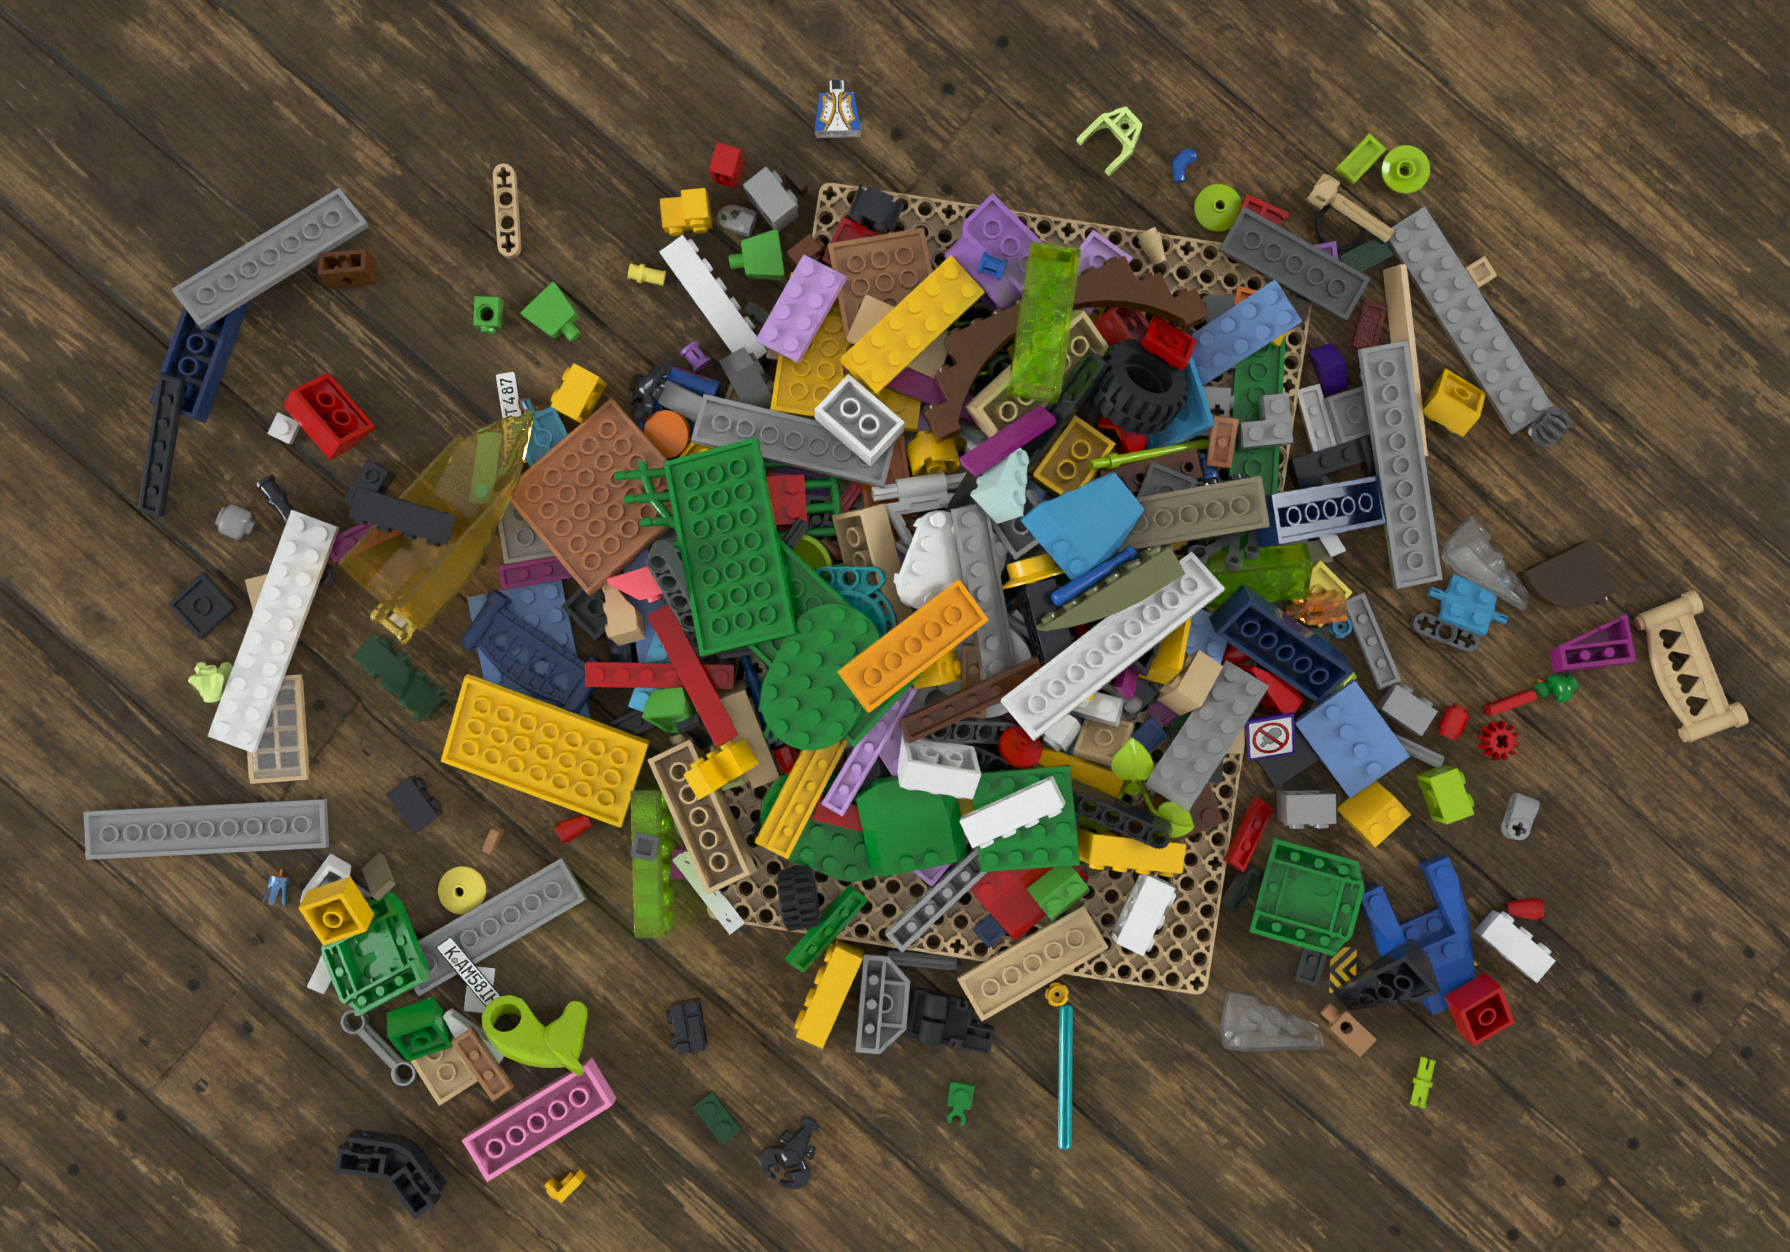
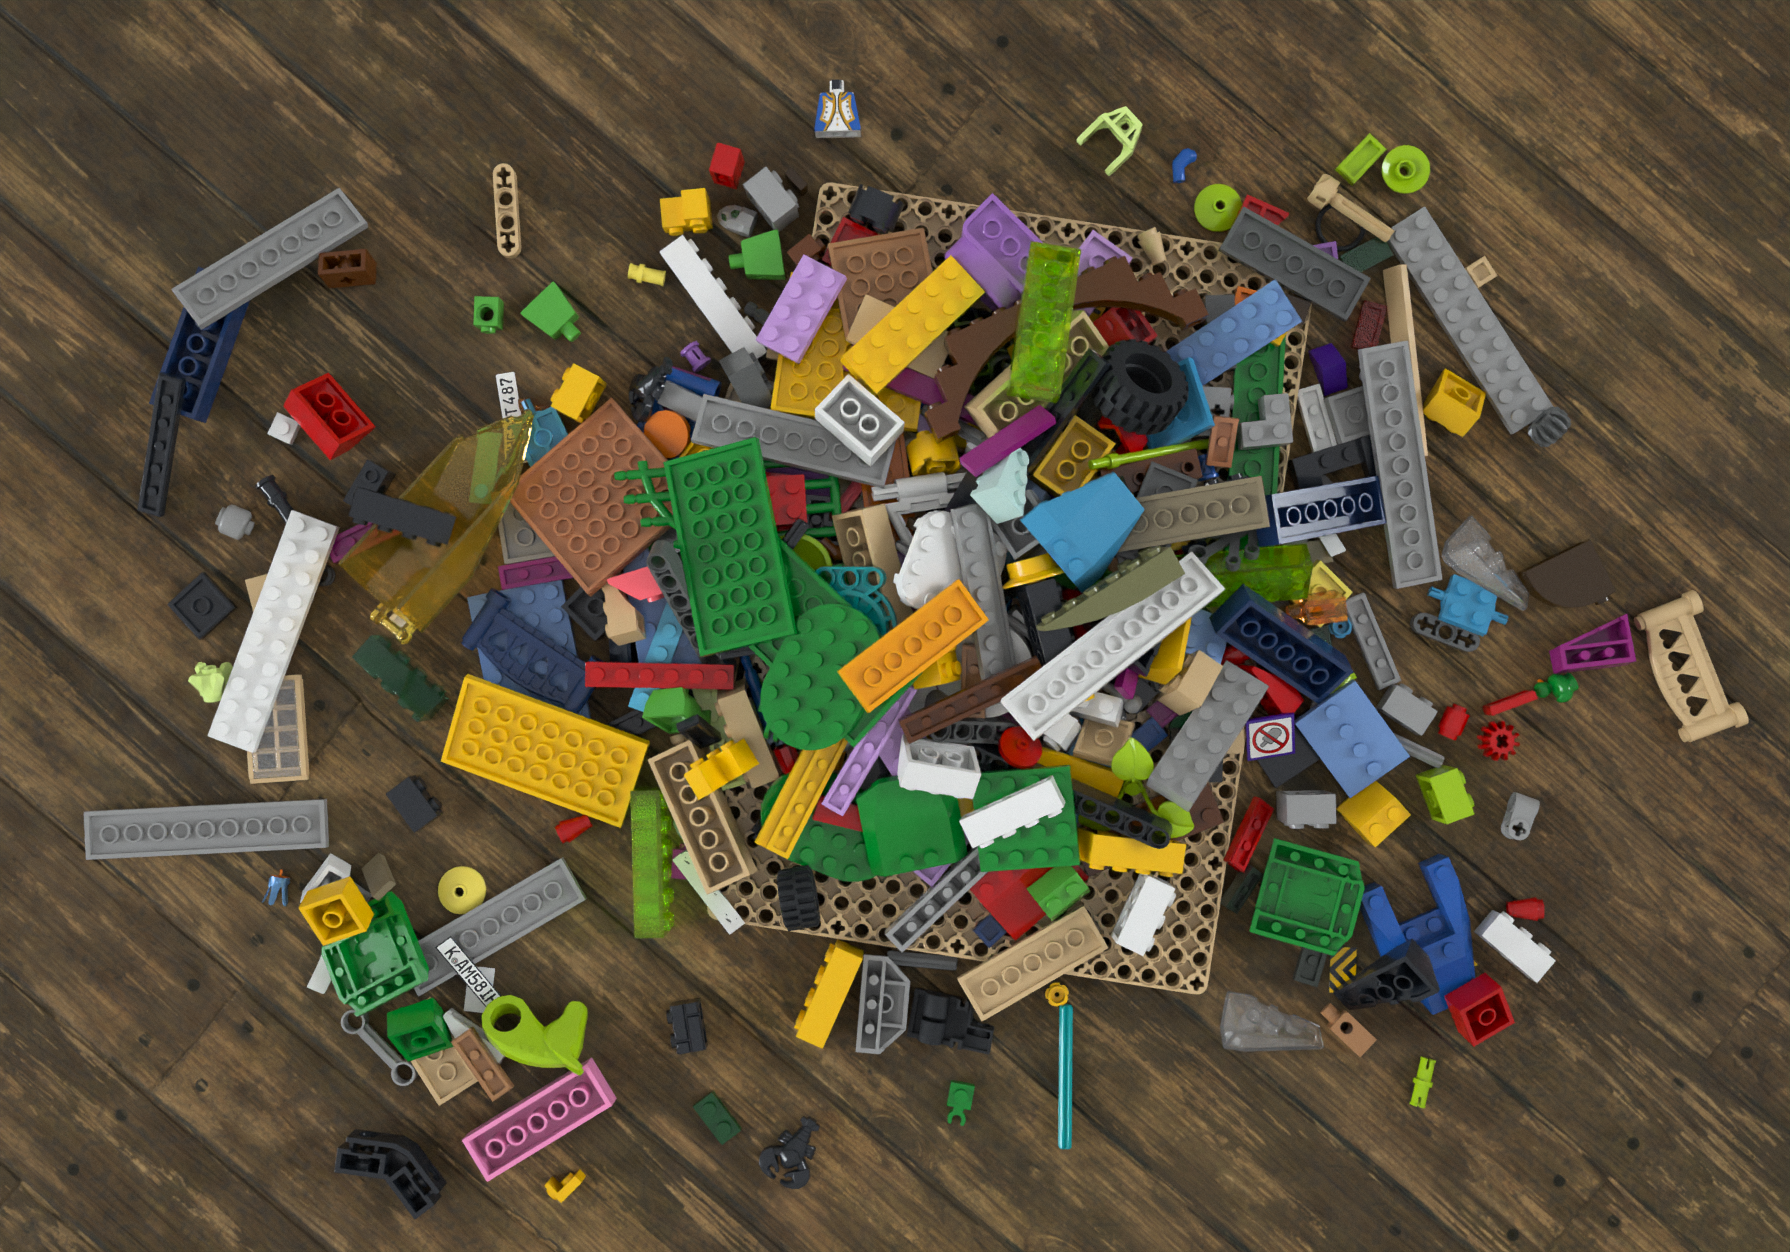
medium nougat tile [482,827,504,855] -> none
dark grey plate [630,831,661,862] -> none
red tile [647,604,739,747] -> none
green plate [785,885,868,973] -> none
blue bush [977,251,1008,281] -> none
blue piece [1051,546,1137,606] -> none
red plate [1140,314,1197,371] -> none

